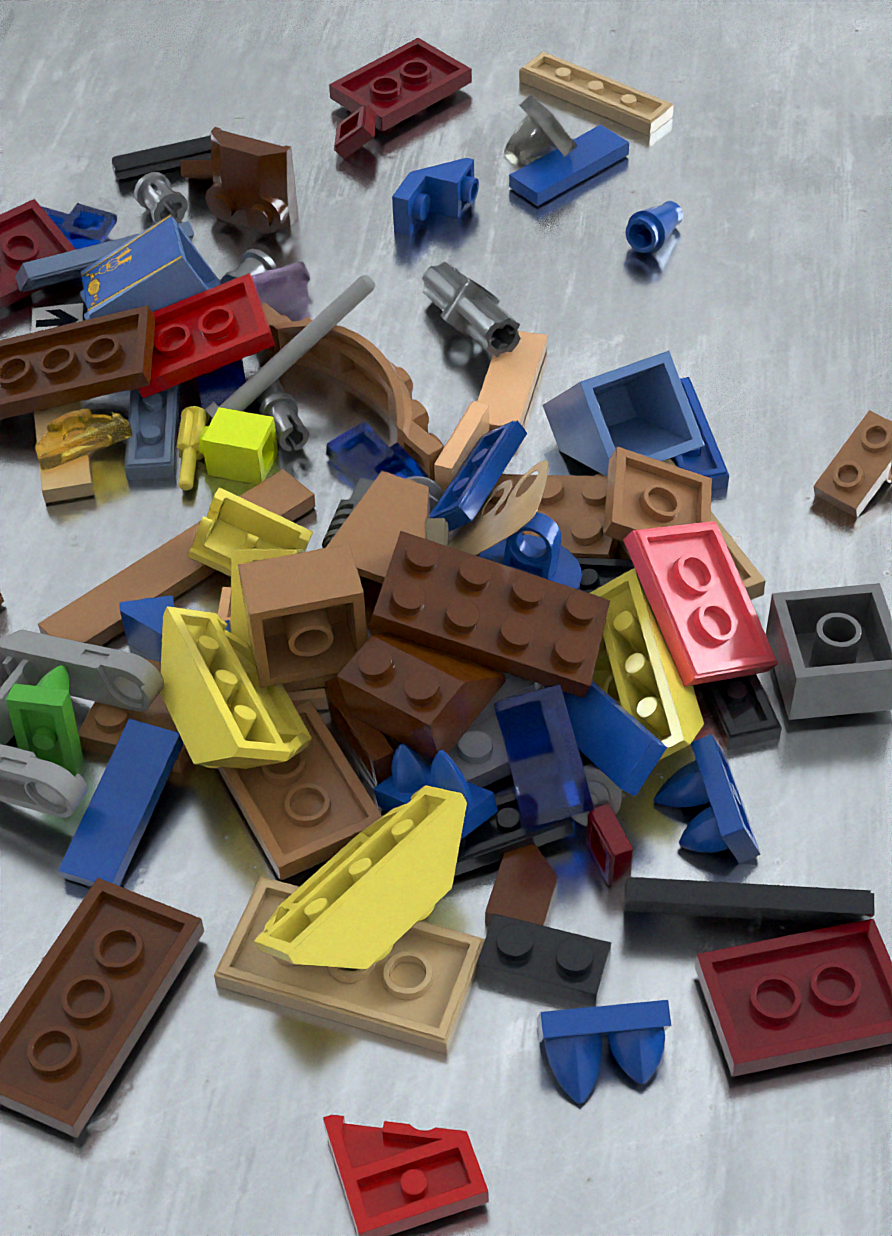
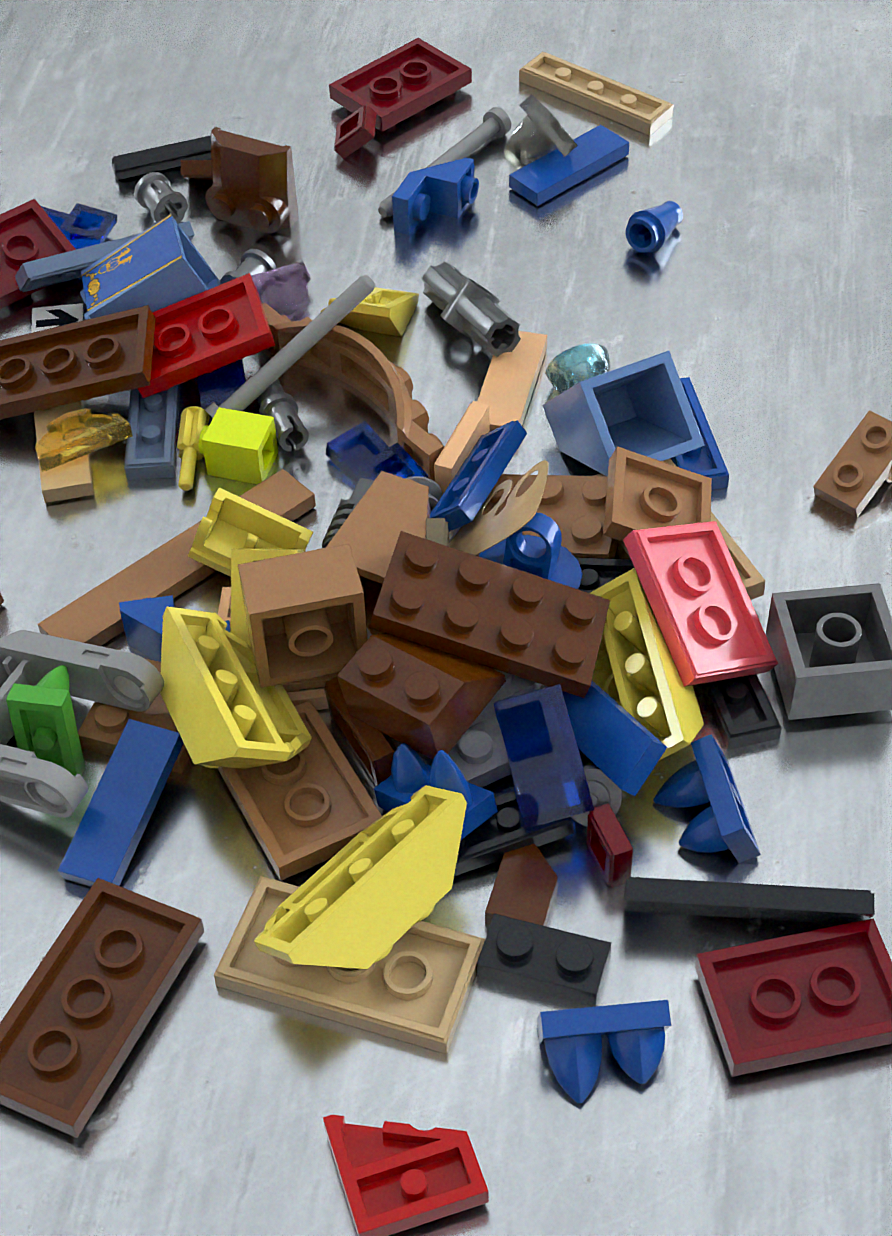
none -> light yellow slope [321,287,419,337]
none -> light grey bar [378,107,512,217]
none -> clear light blue brick [545,343,610,393]

